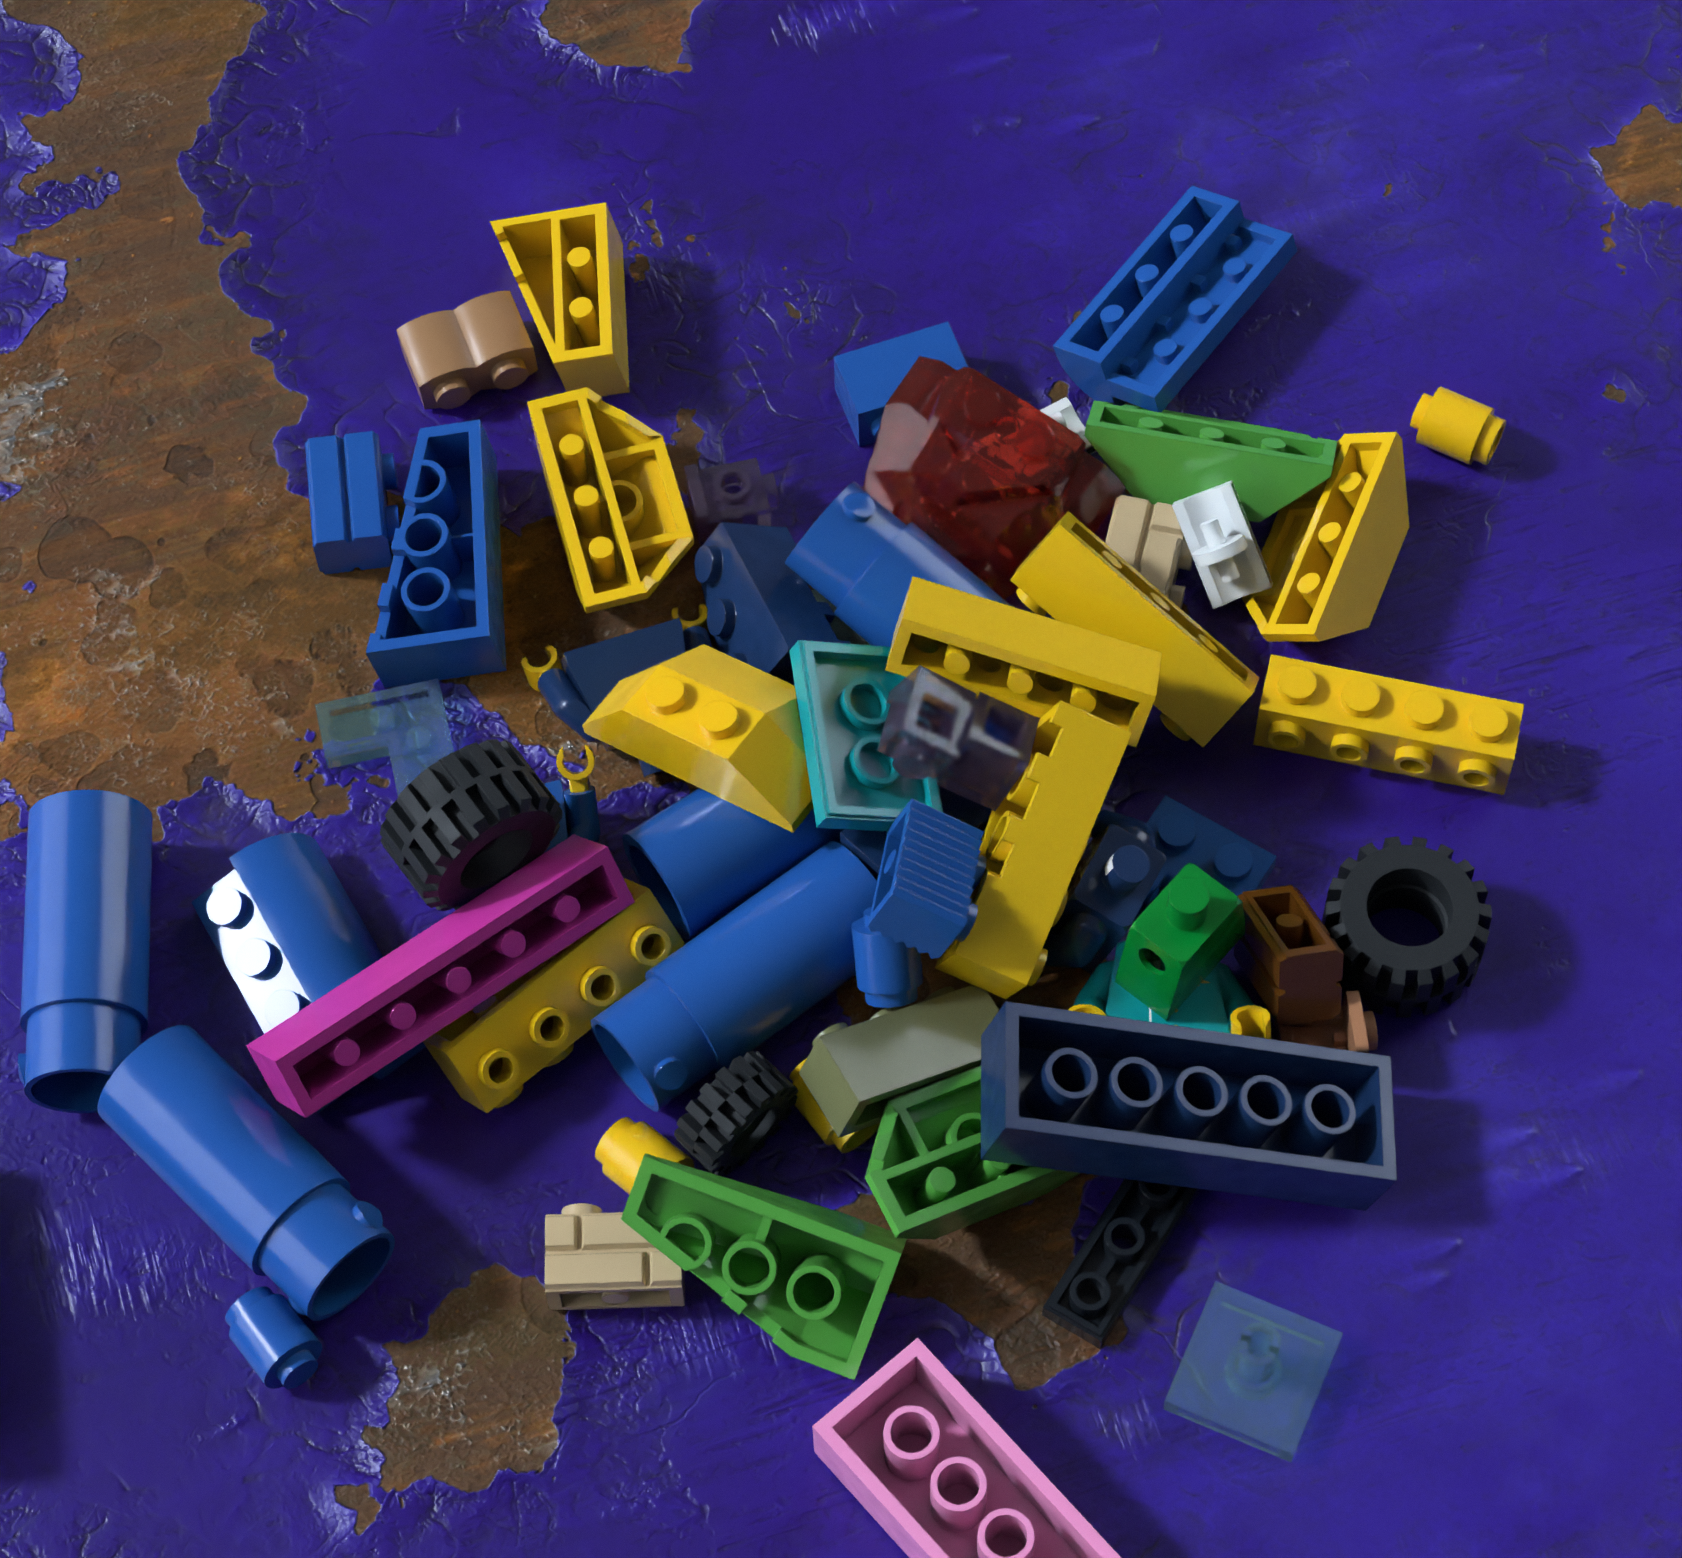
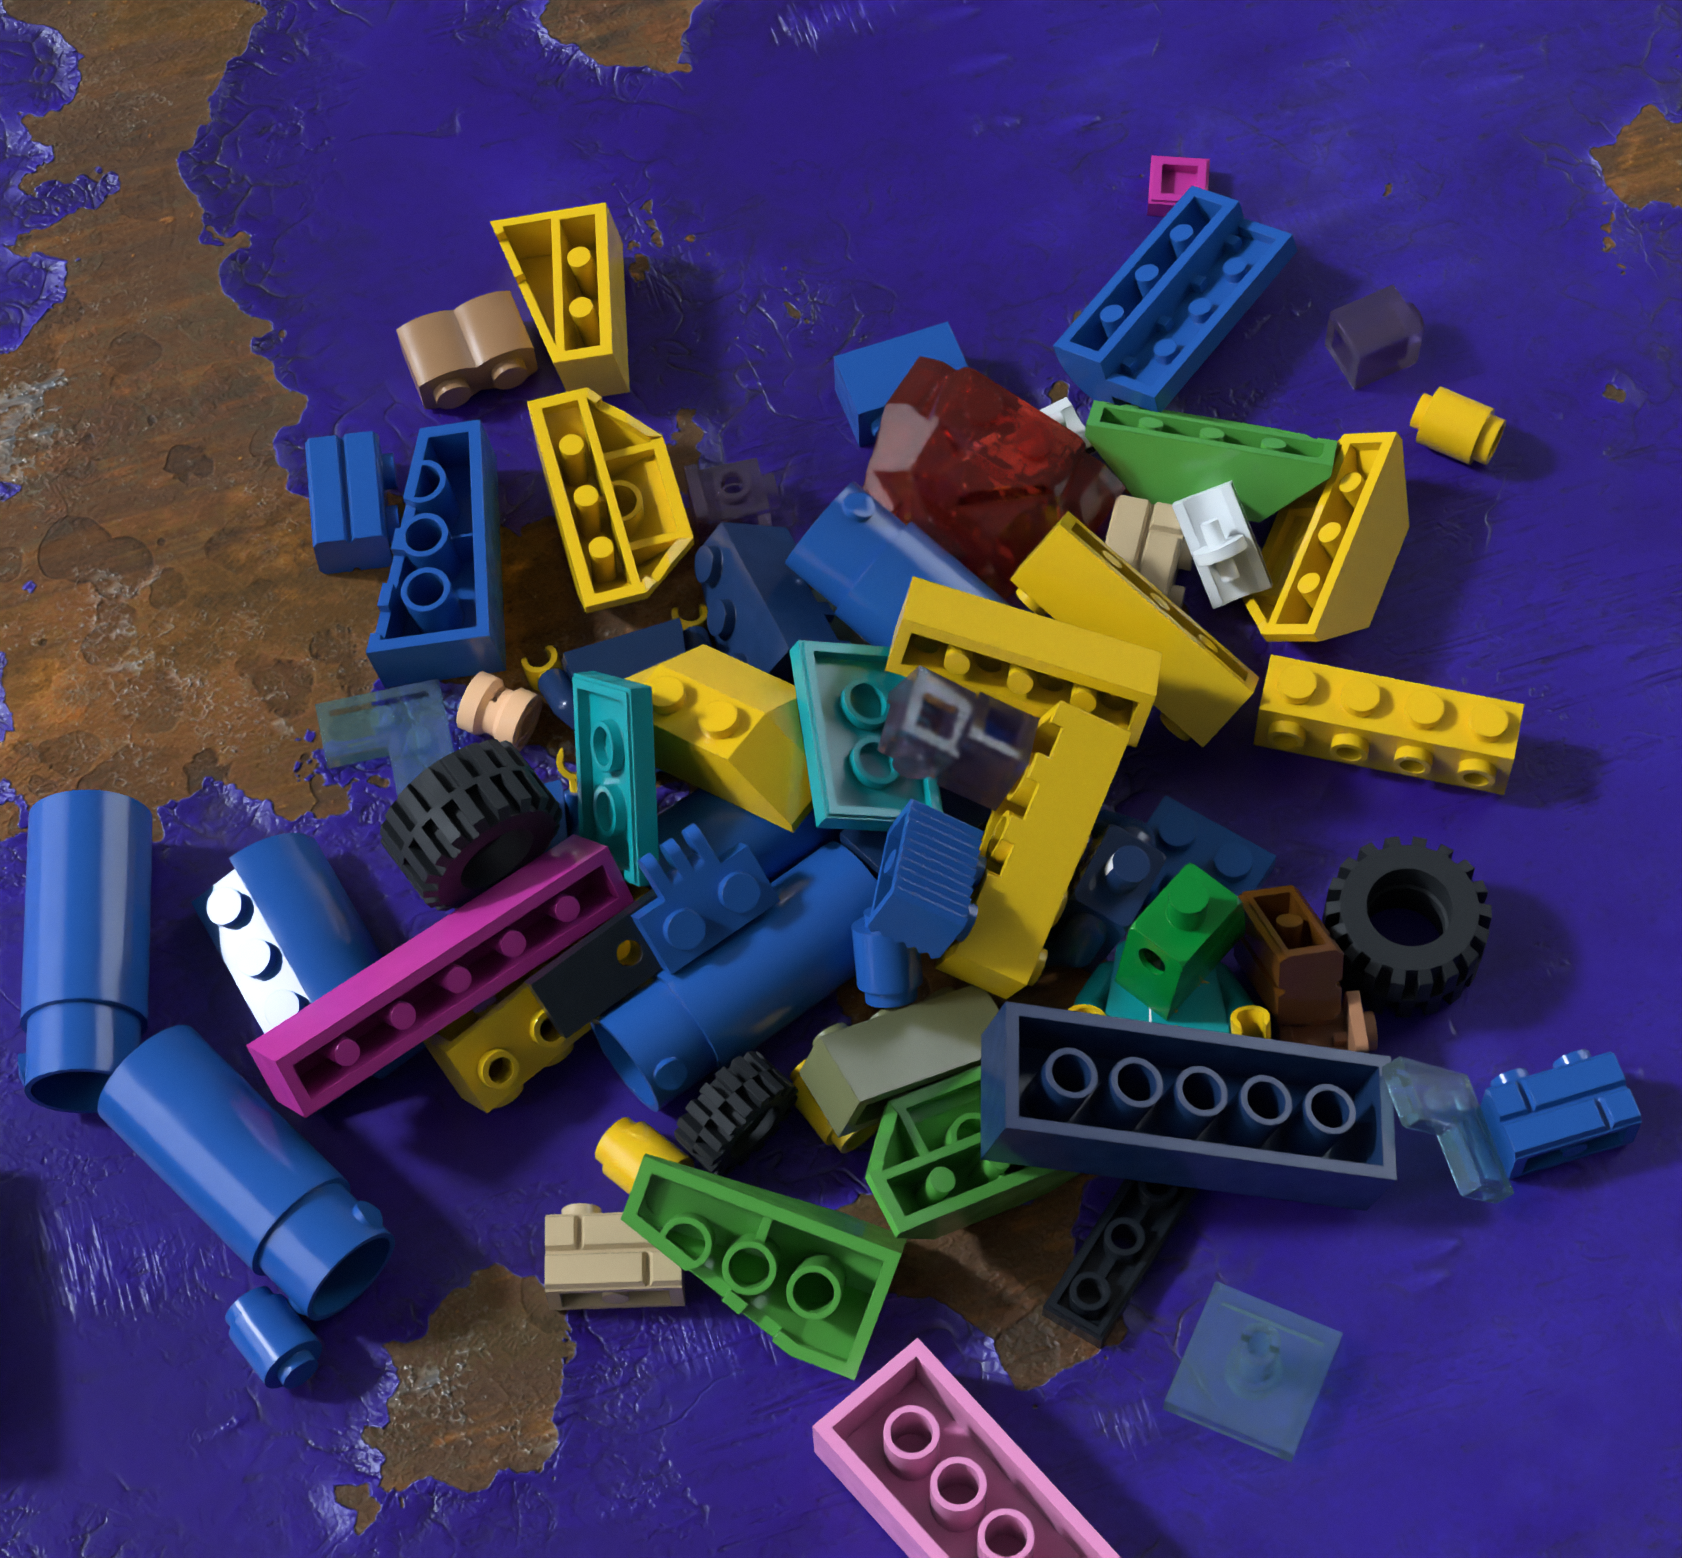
none -> light nougat wheel [456,671,542,751]
none -> black tile [524,889,662,1039]
none -> teal tile [572,671,659,886]
none -> blue hinge [631,823,781,975]
none -> dark pink tile [1147,155,1210,217]
none -> clear purple brick [1325,284,1425,390]
none -> clear light blue tile [1382,1056,1515,1204]
none -> blue brick [1479,1049,1642,1180]

